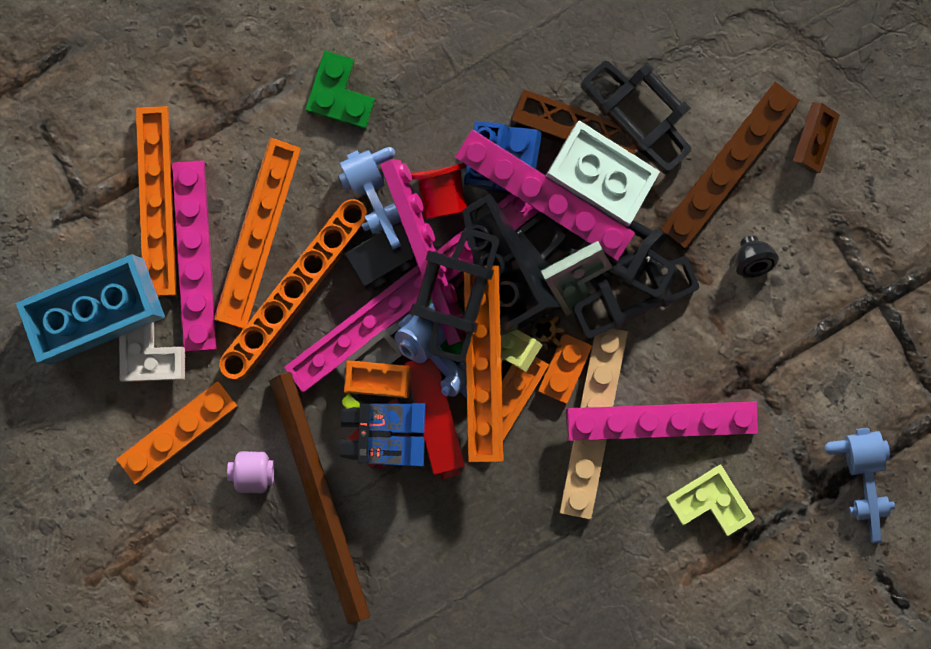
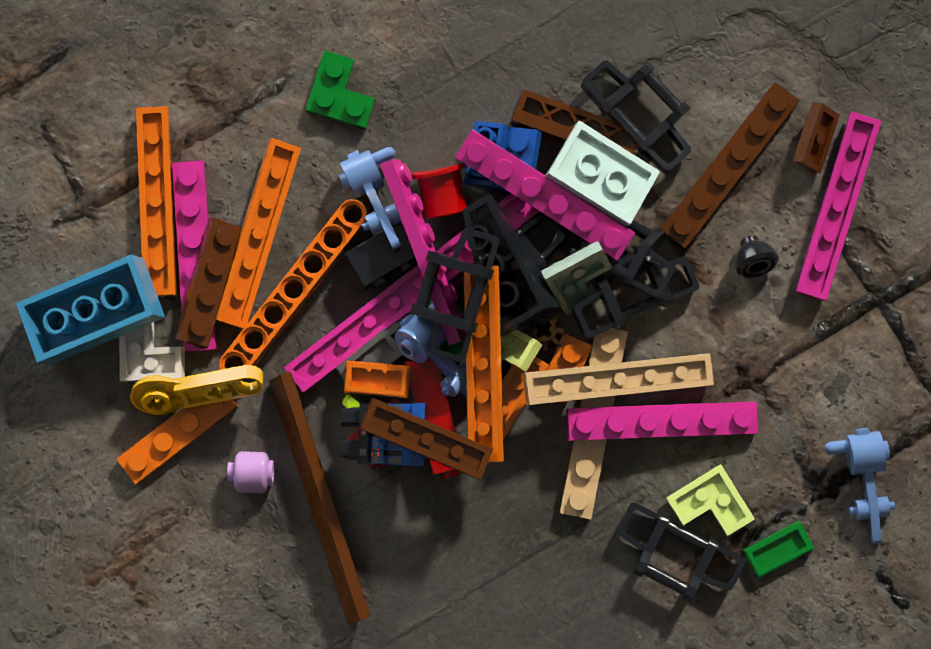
none -> yellow beam [130,365,263,415]
none -> reddish brown plate [175,217,241,349]
none -> reddish brown plate [359,398,493,480]
none -> tan plate [522,353,714,405]
none -> black bar [617,502,746,602]
none -> green tile [742,520,815,579]
none -> dark pink plate [795,111,882,302]

